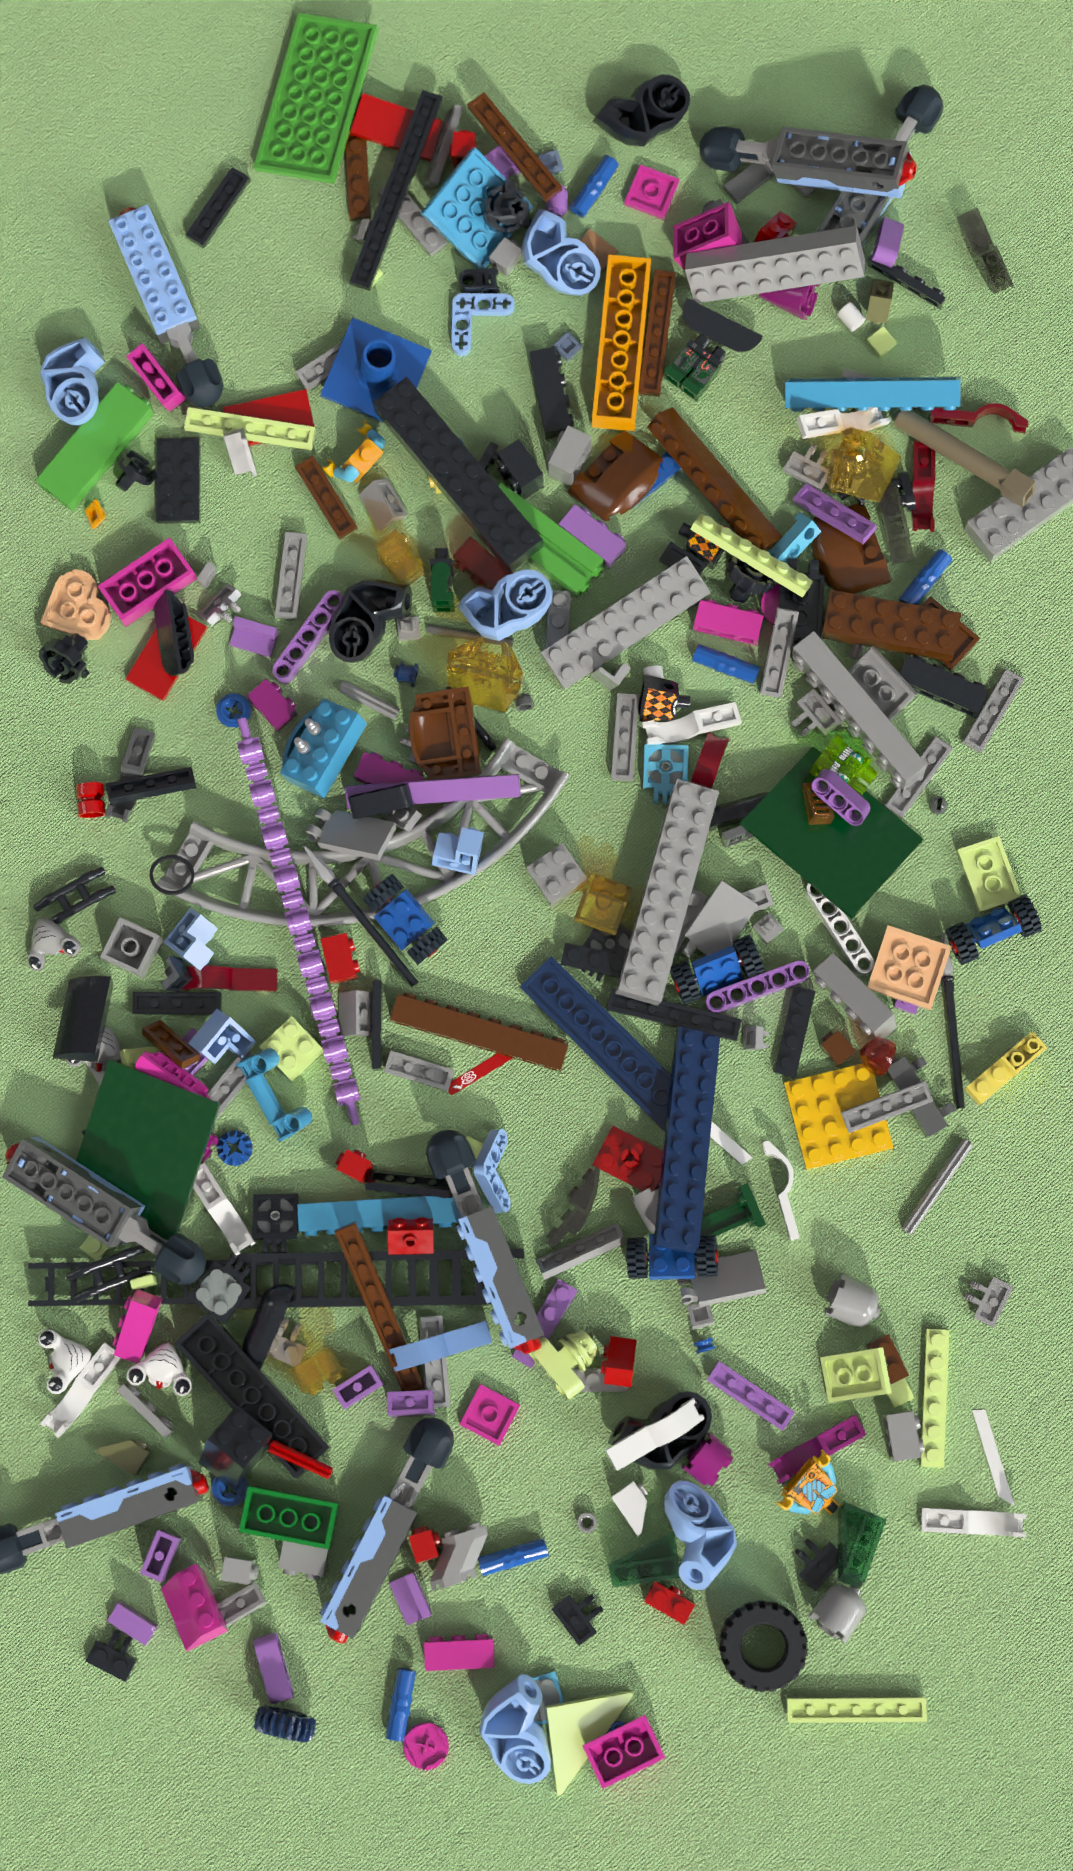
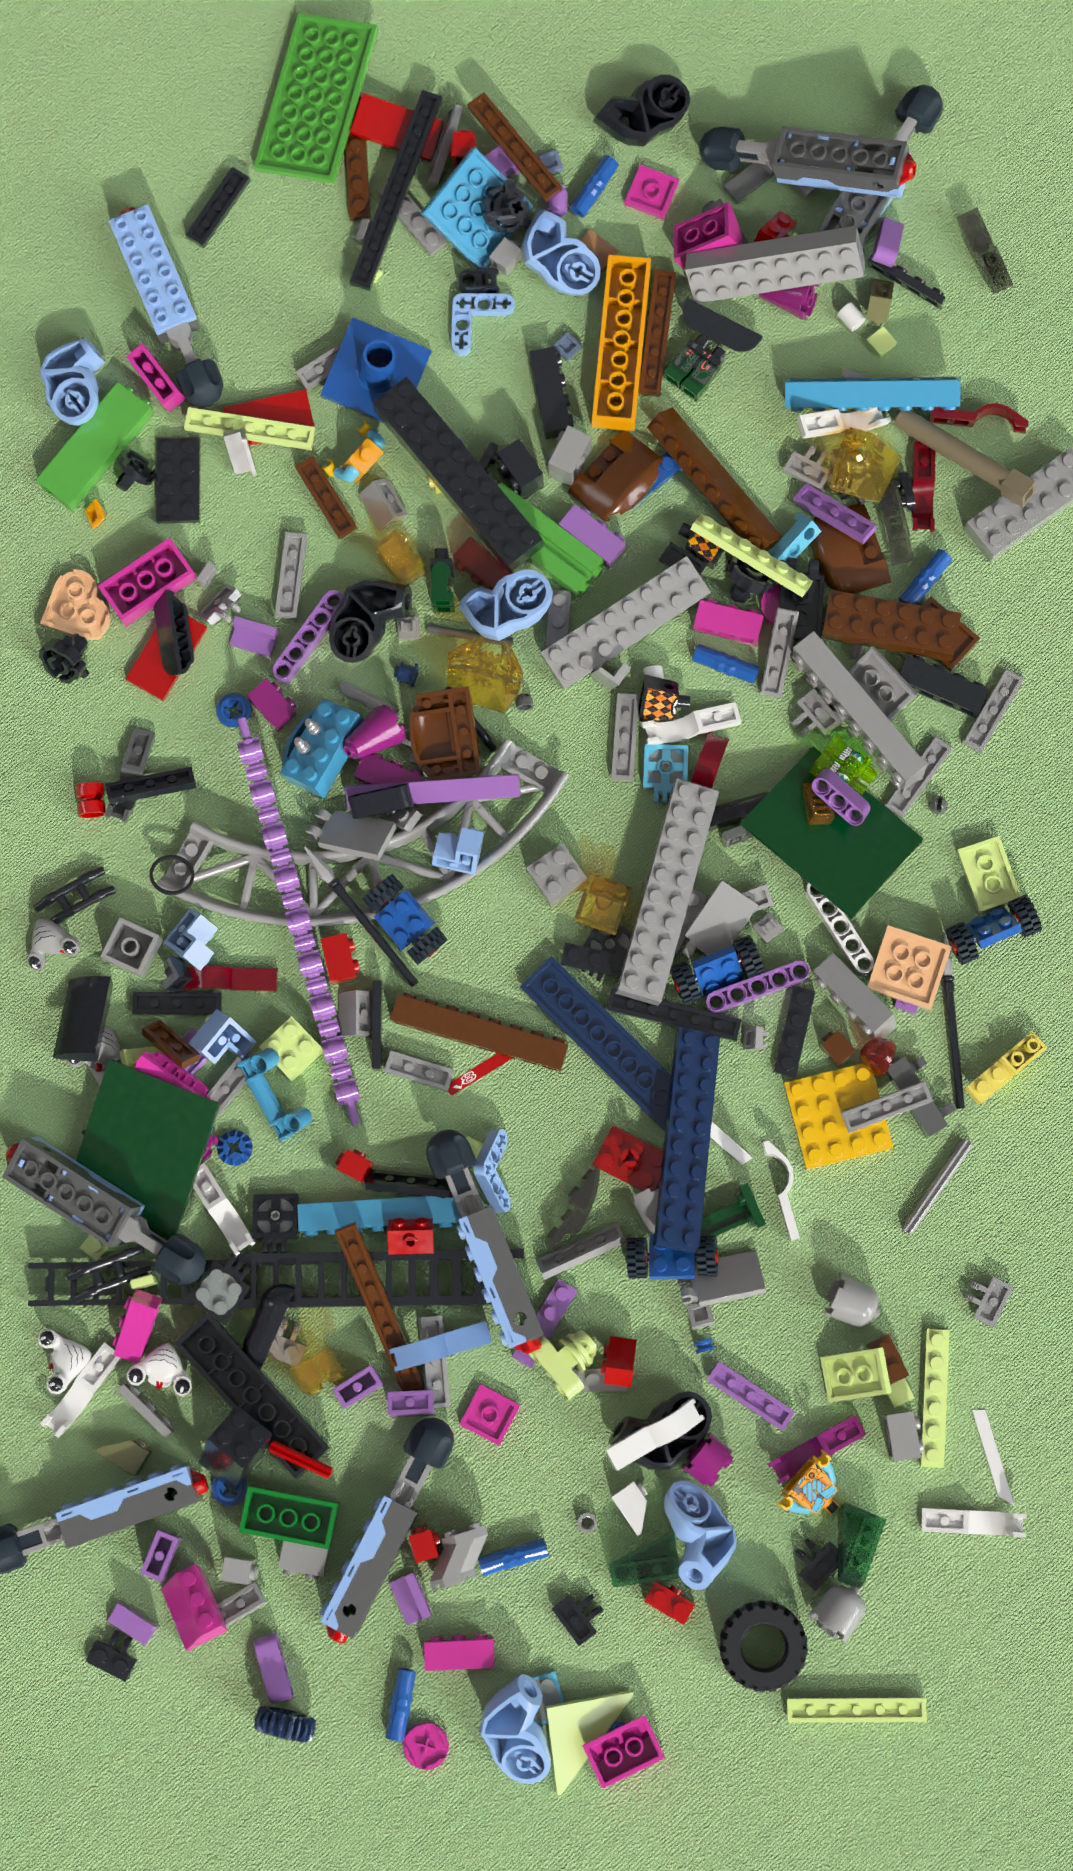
none -> magenta cone [343,705,405,759]

